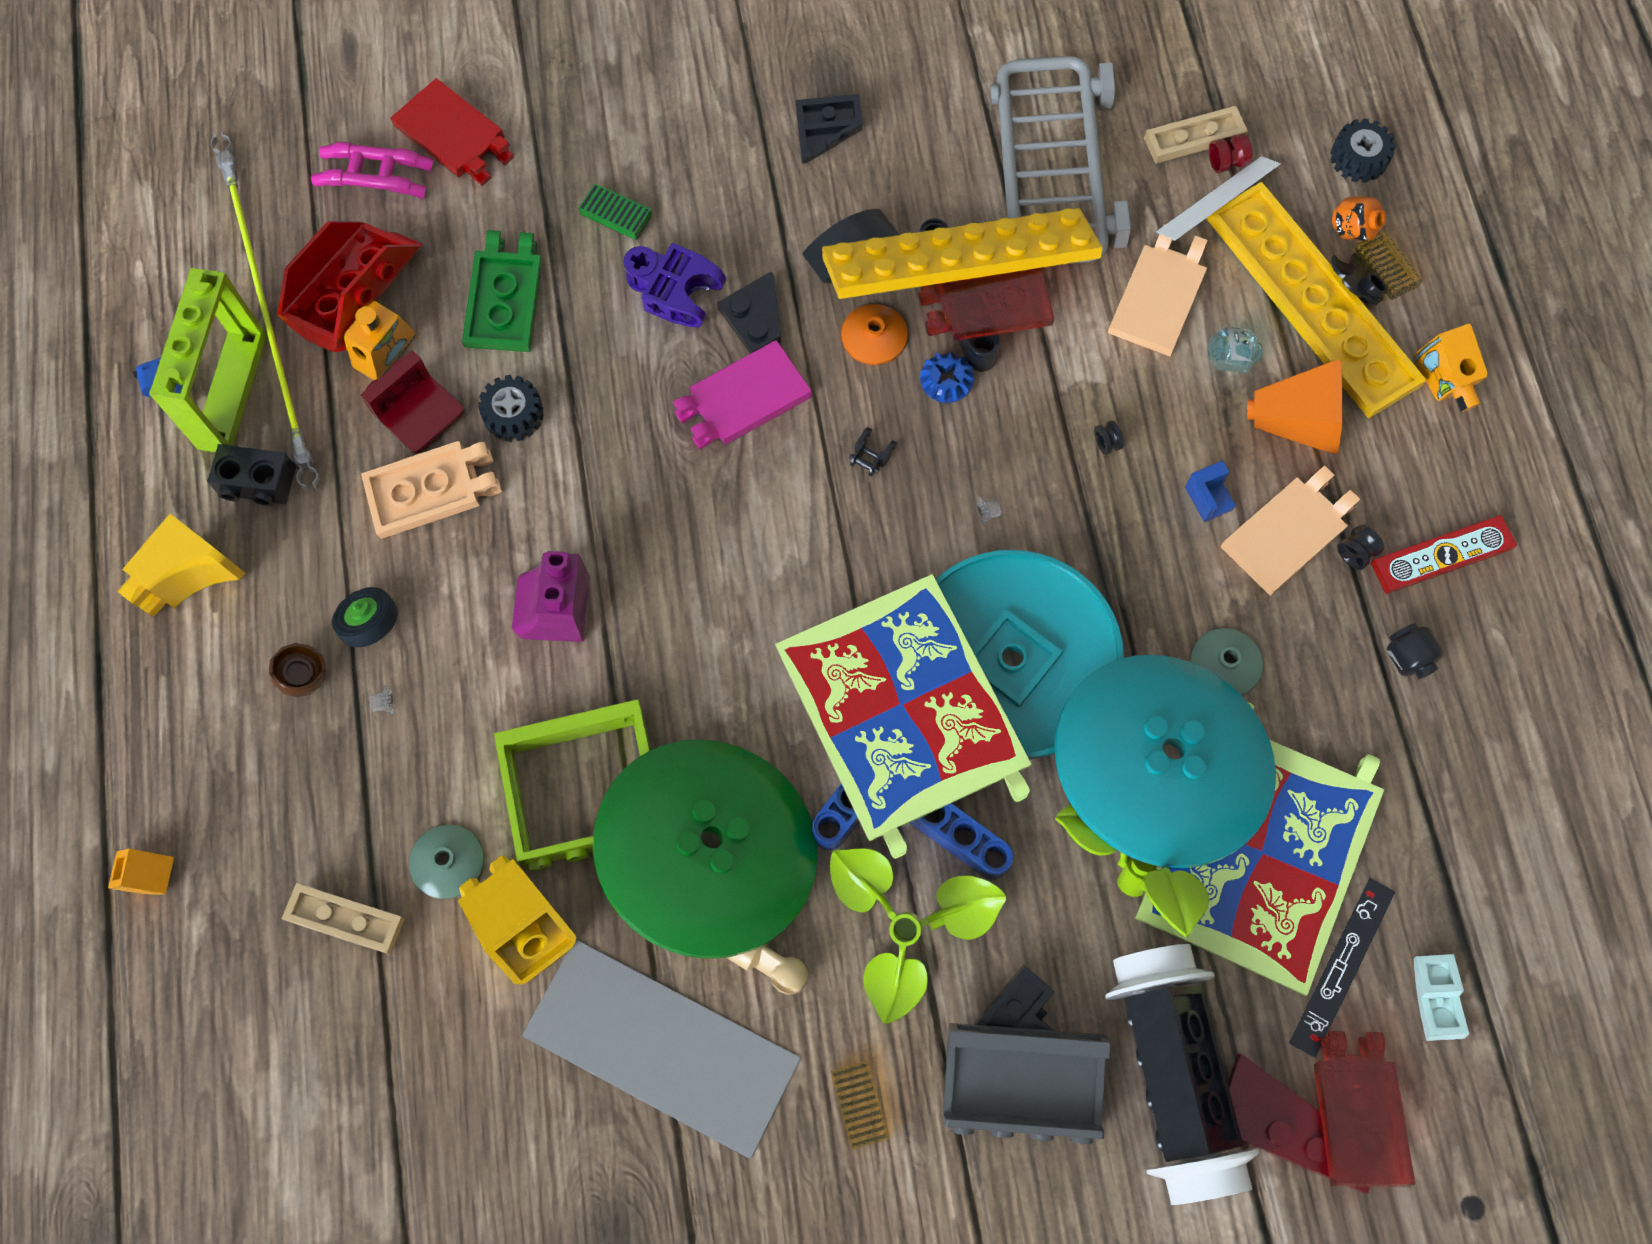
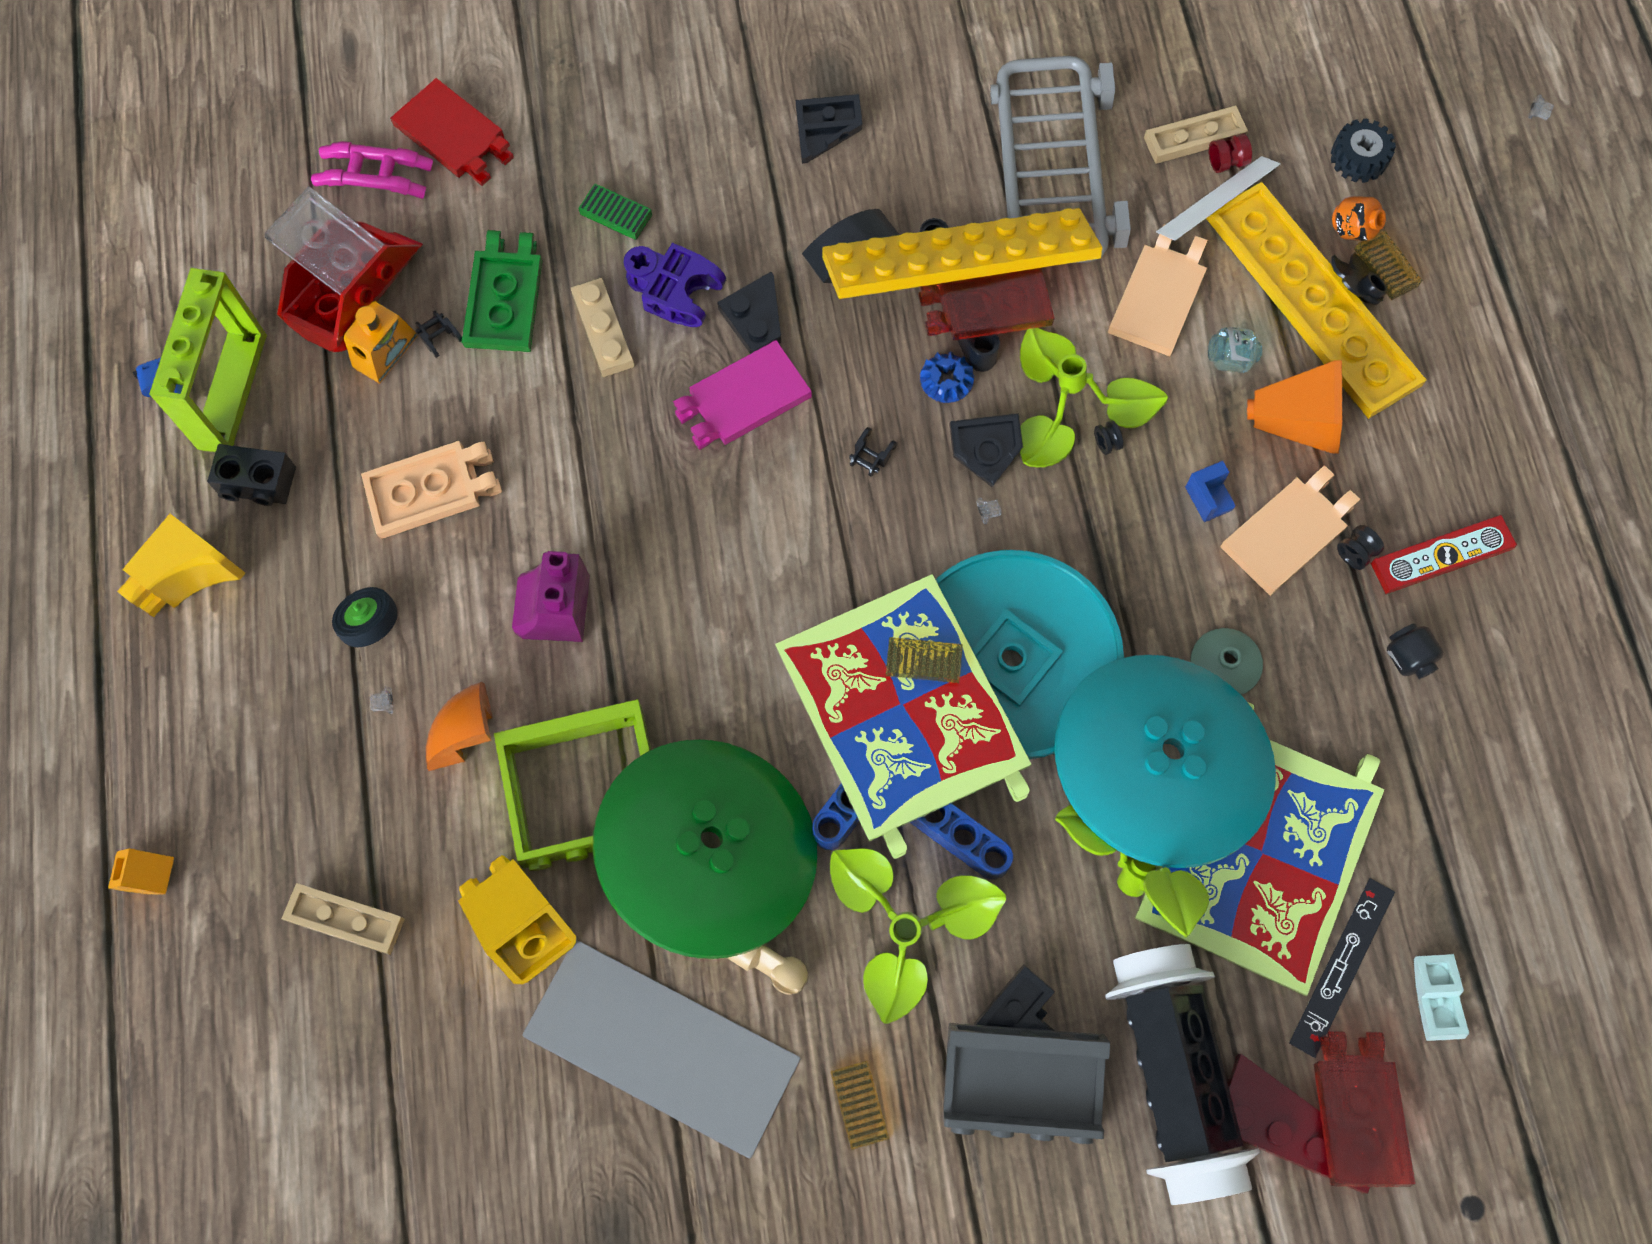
piece [211,131,320,493] -> none
reddish brown hair [269,643,326,698] -> none
dark red bracket [360,350,464,454] -> none
sand green dish [409,825,484,899] -> none
black wheel [478,375,544,442] -> none
orange dish [841,304,908,365] -> none
light orange torso [1413,323,1488,412] -> none
none -> clear tile [265,186,385,295]
none -> black piece [415,310,462,358]
none -> orange brick [426,682,493,771]
none -> tan plate [571,278,634,377]
none -> clear yellow tile [886,637,963,683]
none -> black plate [949,413,1023,487]
none -> lime plant [1019,325,1168,468]
none -> clear piece [1528,94,1554,120]

